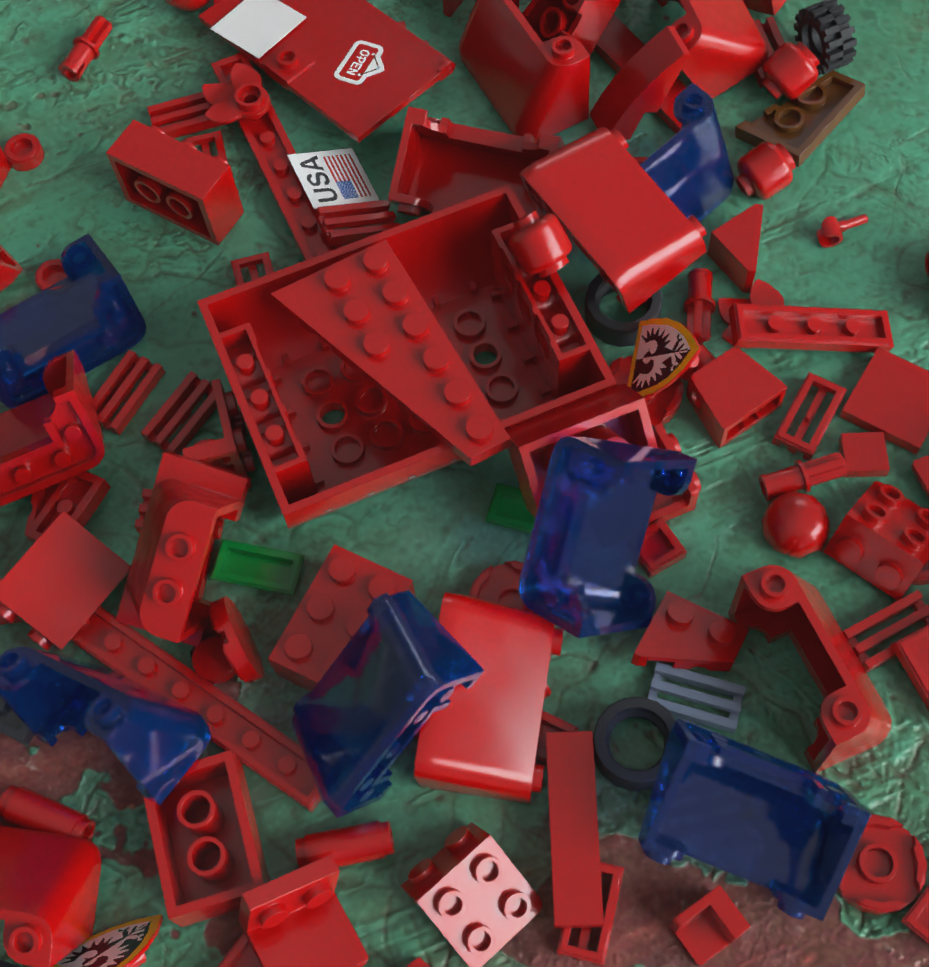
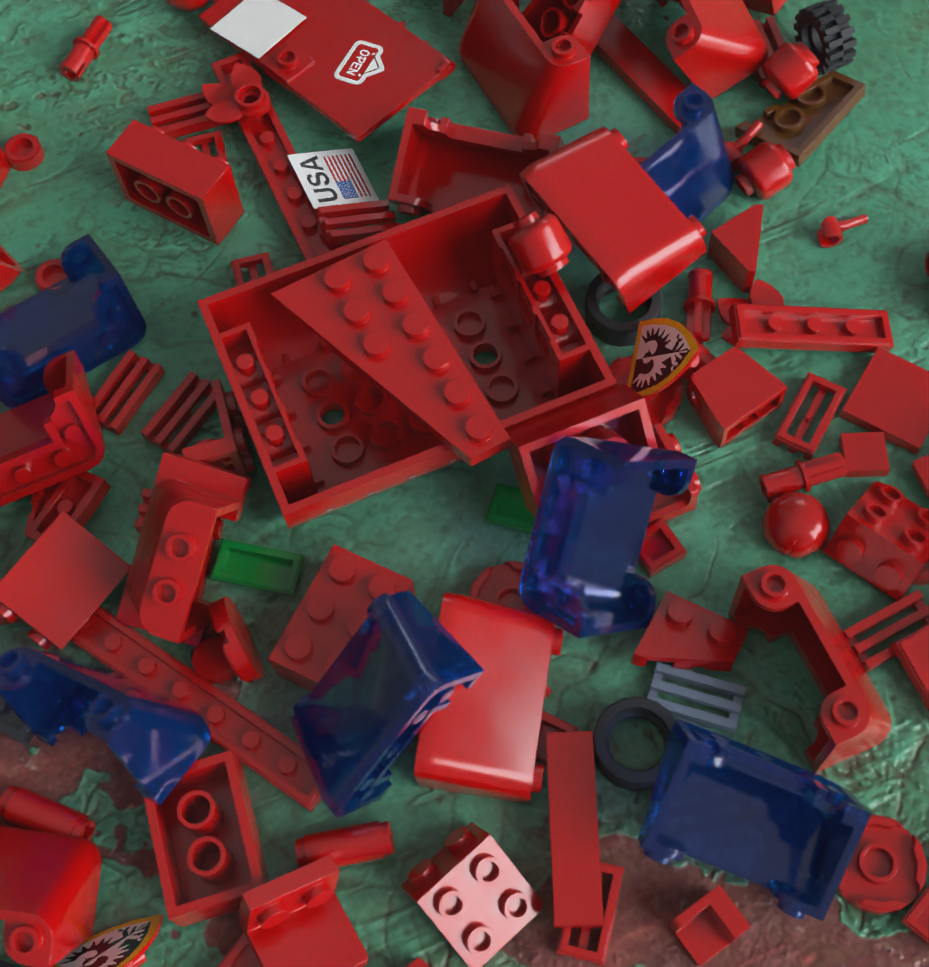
red slope [590,26,690,140] -> none
none -> red hand [719,119,763,173]

